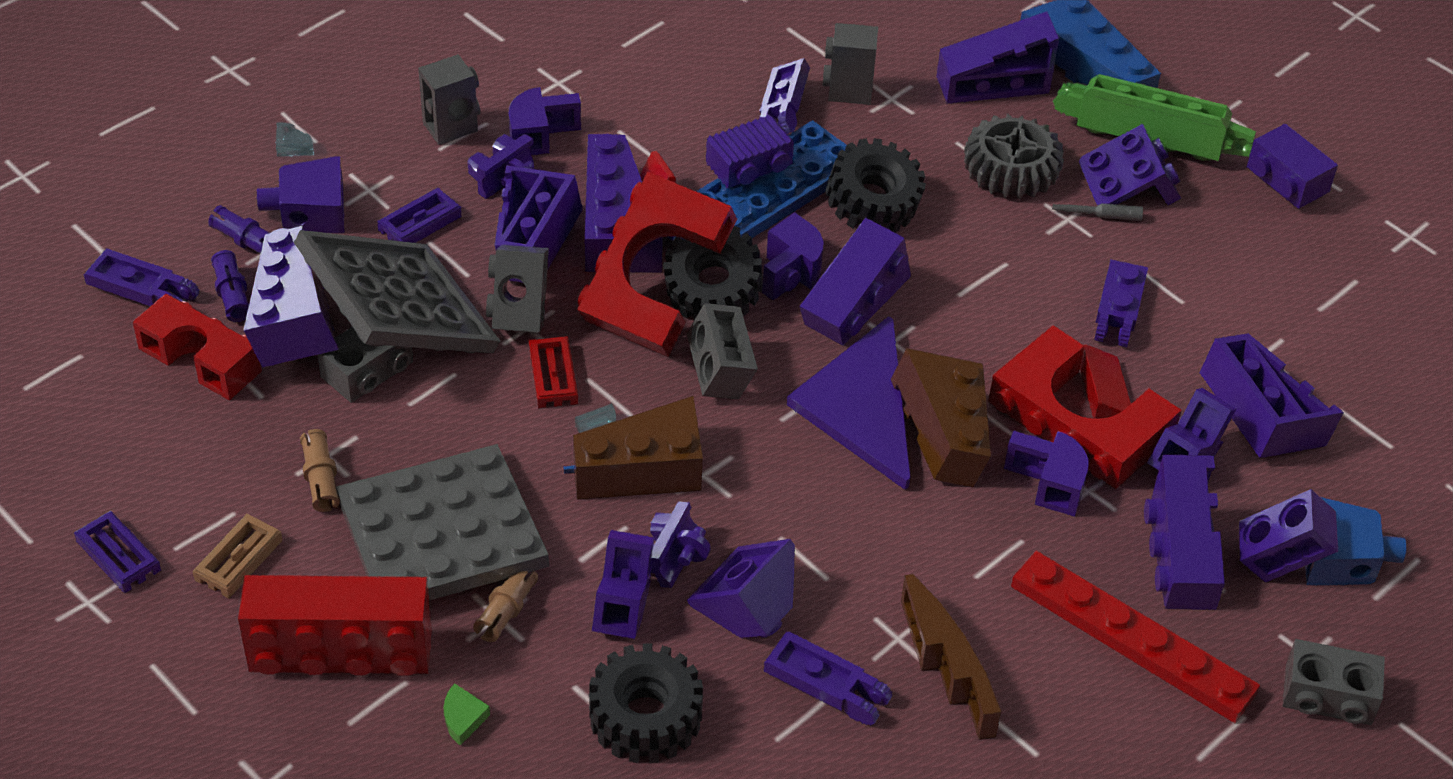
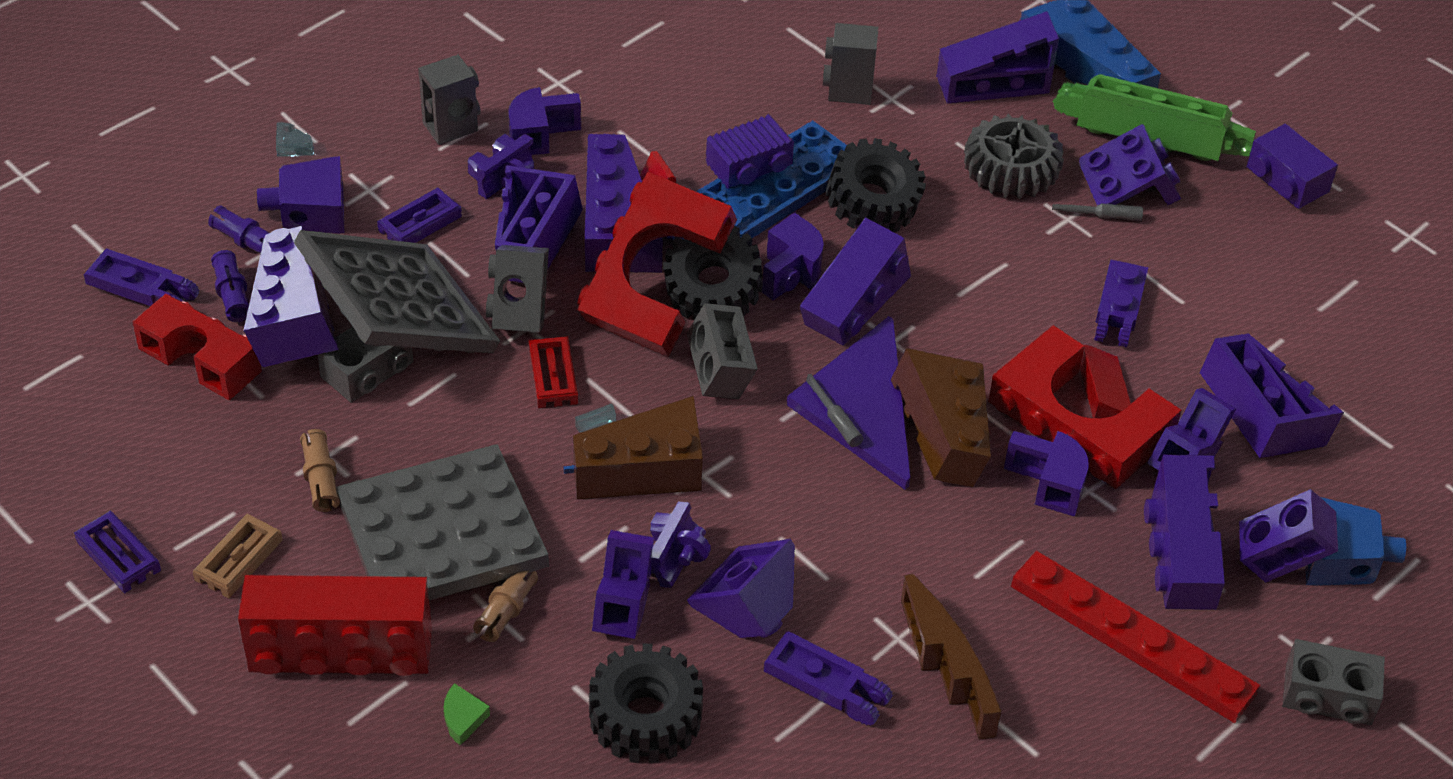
dark purple hinge [759,58,810,134] -> none
none -> dark grey piece [806,374,864,447]

